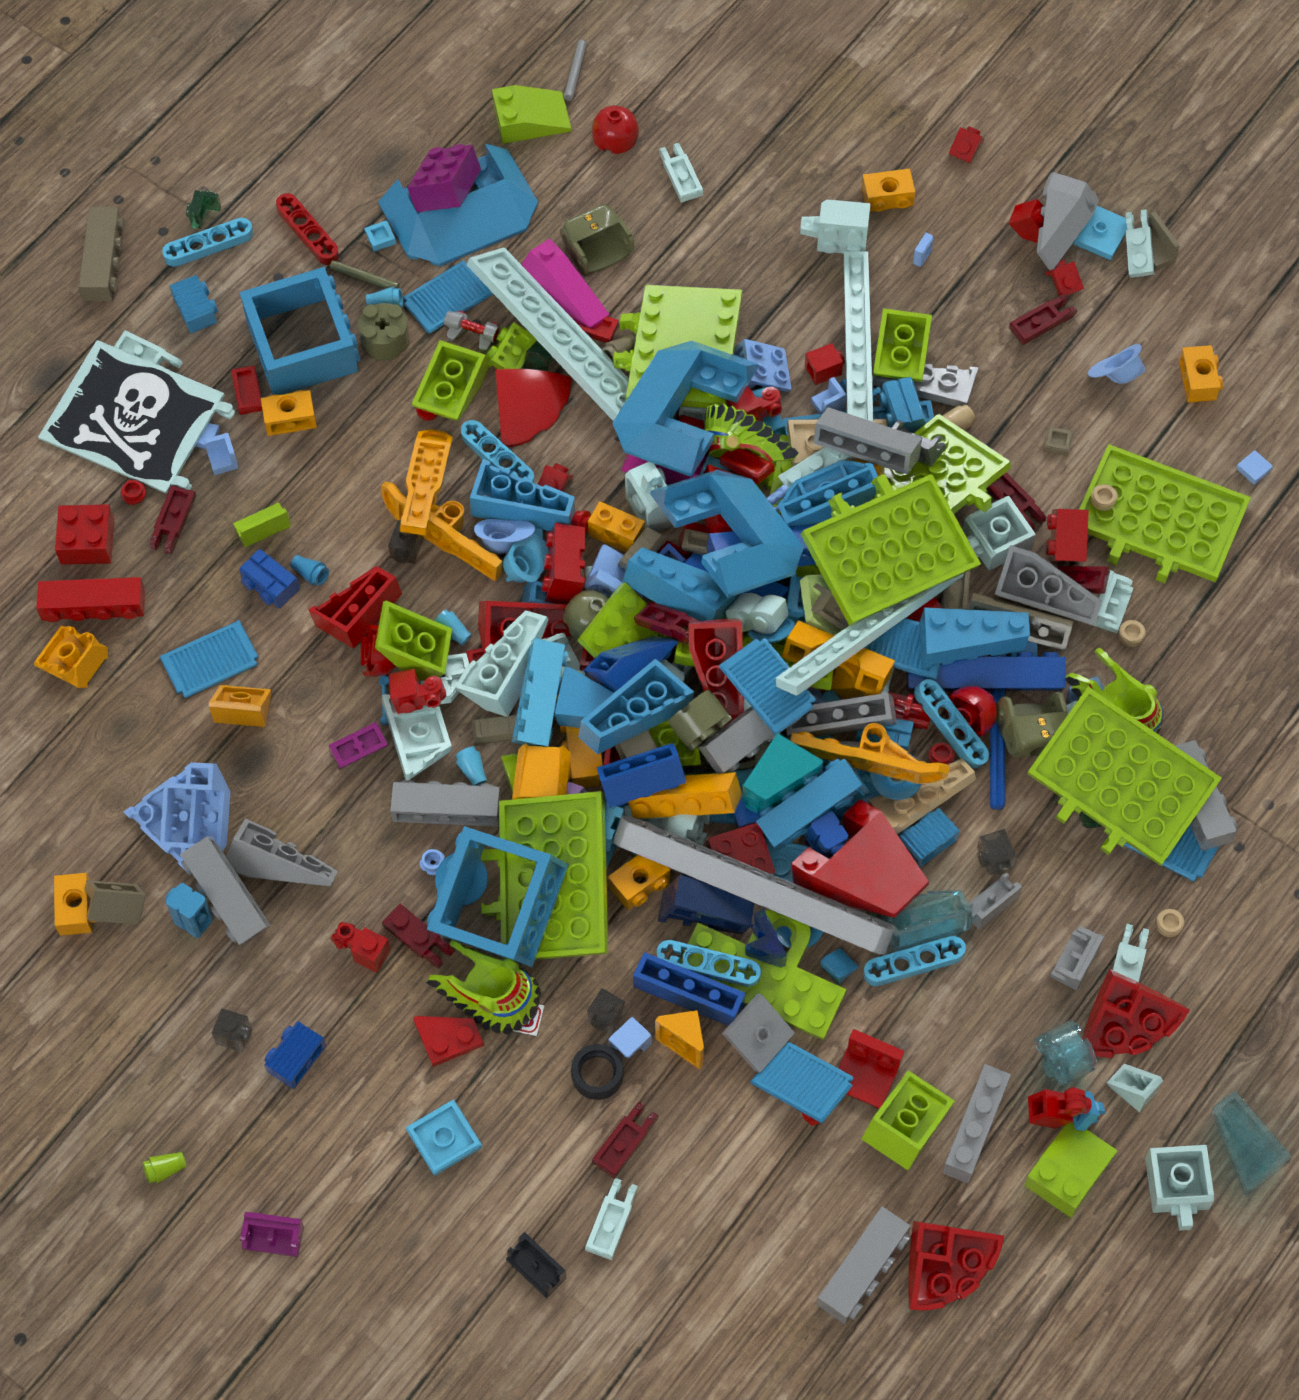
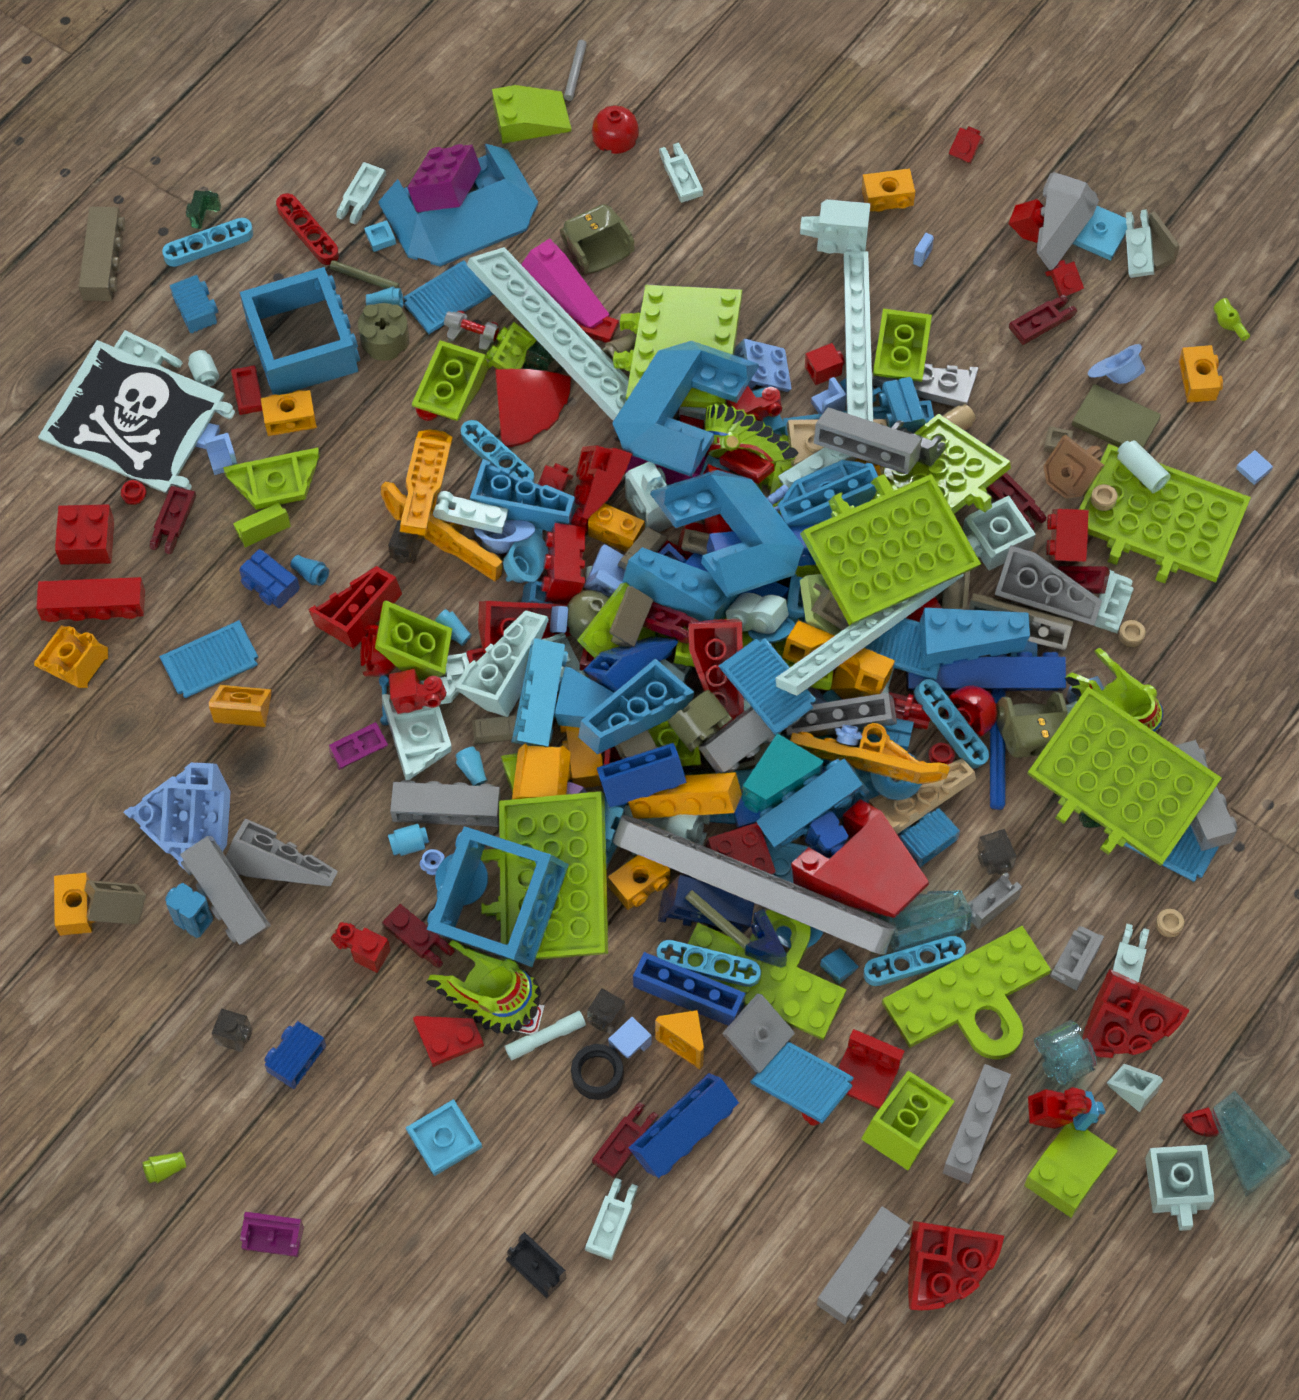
none -> light aqua brick [188,350,219,387]
none -> lime wing [223,447,320,510]
none -> light aqua hinge [336,162,386,224]
none -> medium azure brick [388,824,429,856]
none -> light aqua plate [433,491,508,534]
none -> light aqua piece [504,1011,586,1061]
none -> light blue tile [550,606,568,633]
none -> red brick [574,445,632,519]
none -> dark tan panel [610,586,653,647]
none -> blue brick [628,1073,739,1178]
none -> olive bar [685,890,754,951]
none -> light blue plate [835,725,862,745]
none -> lime plate [882,926,1051,1060]
none -> medium nougat piece [1043,435,1104,499]
none -> olive tile [1072,384,1161,448]
none -> light aqua brick [1117,440,1171,493]
none -> red tile [1181,1107,1219,1137]
none -> lime piece [1213,298,1250,341]

